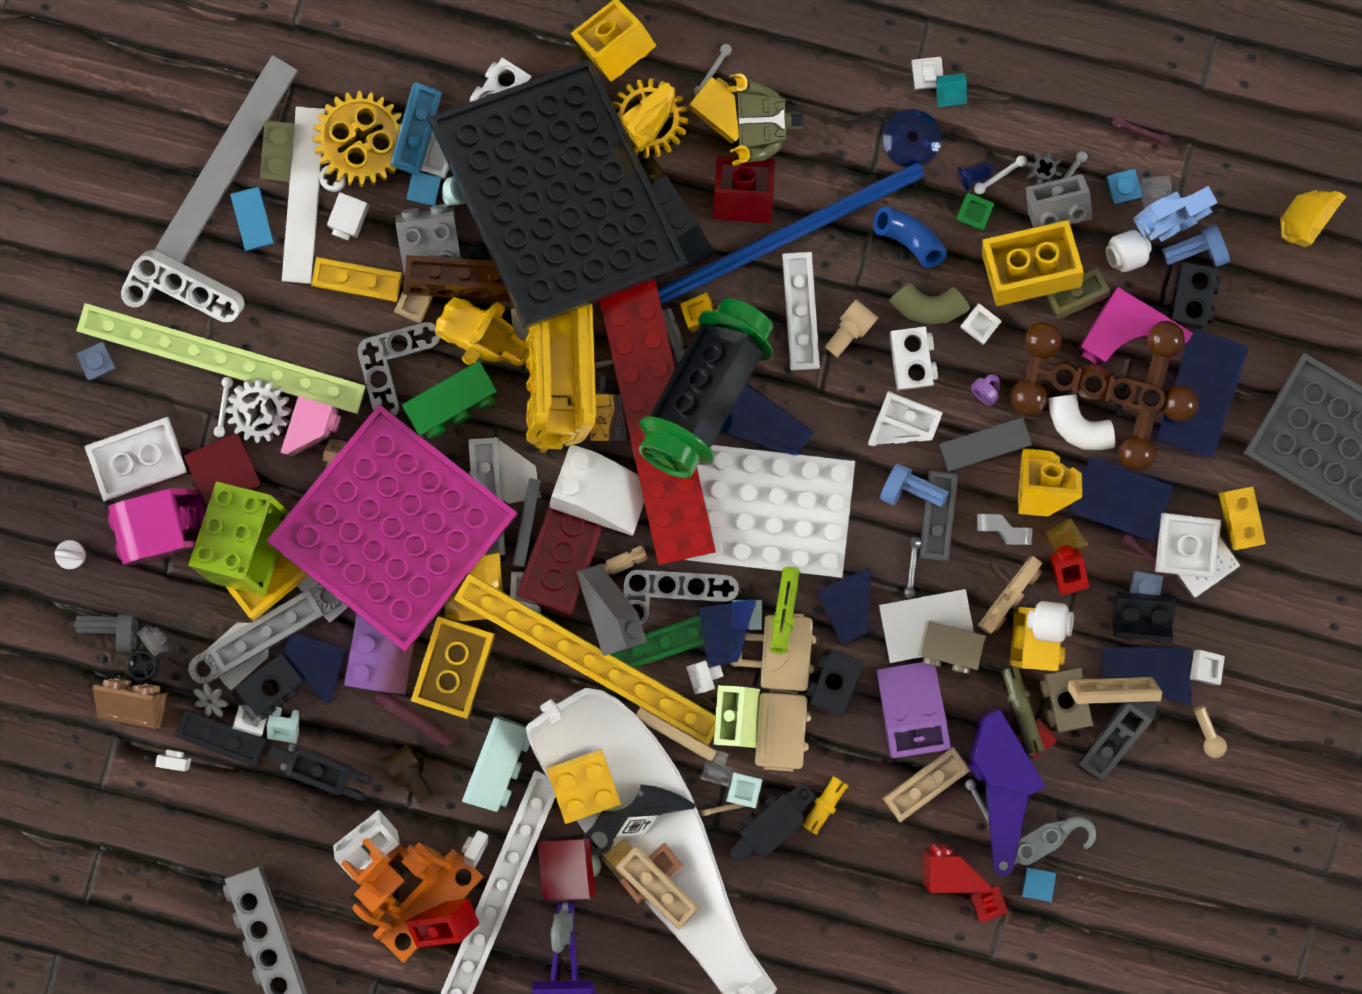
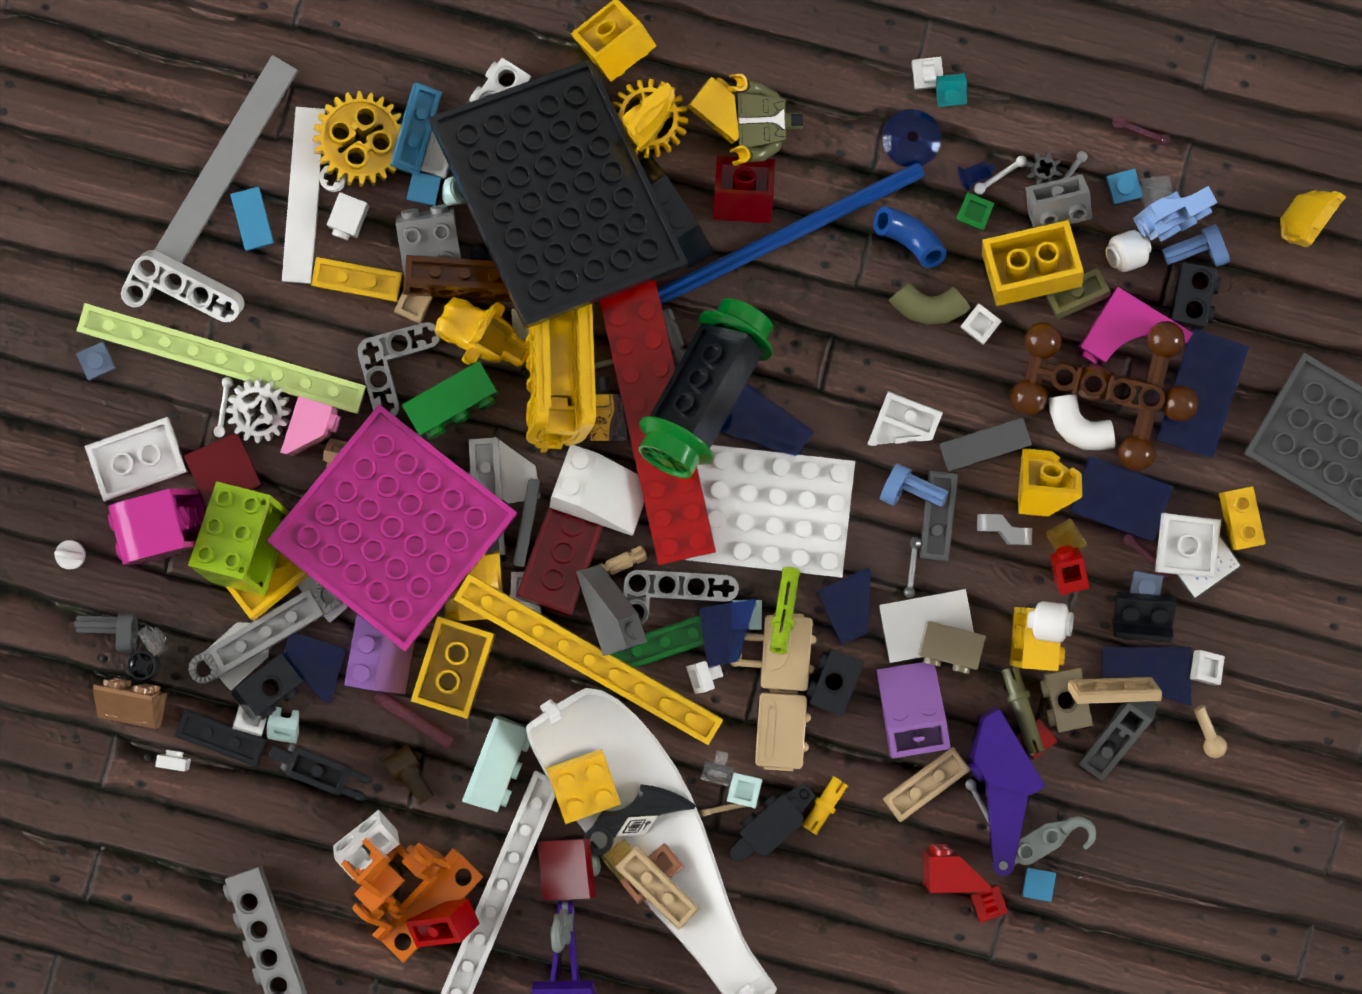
light grey plant [194,683,228,717] -> none
olive plate [259,120,295,182] -> none
white plate [462,830,488,869] -> none
tan tile [636,707,717,761] -> none
yellow plate [680,293,715,333] -> none
light grey hinge [693,44,732,95] -> none
yellowish green brick [714,685,760,748] -> none
white tile [782,252,820,371] -> none
tan pin [825,299,879,358] -> none
white brick [889,327,938,391] -> none
medium lavender tile [971,374,1000,406] -> none
tan wing [977,556,1042,634] -> none

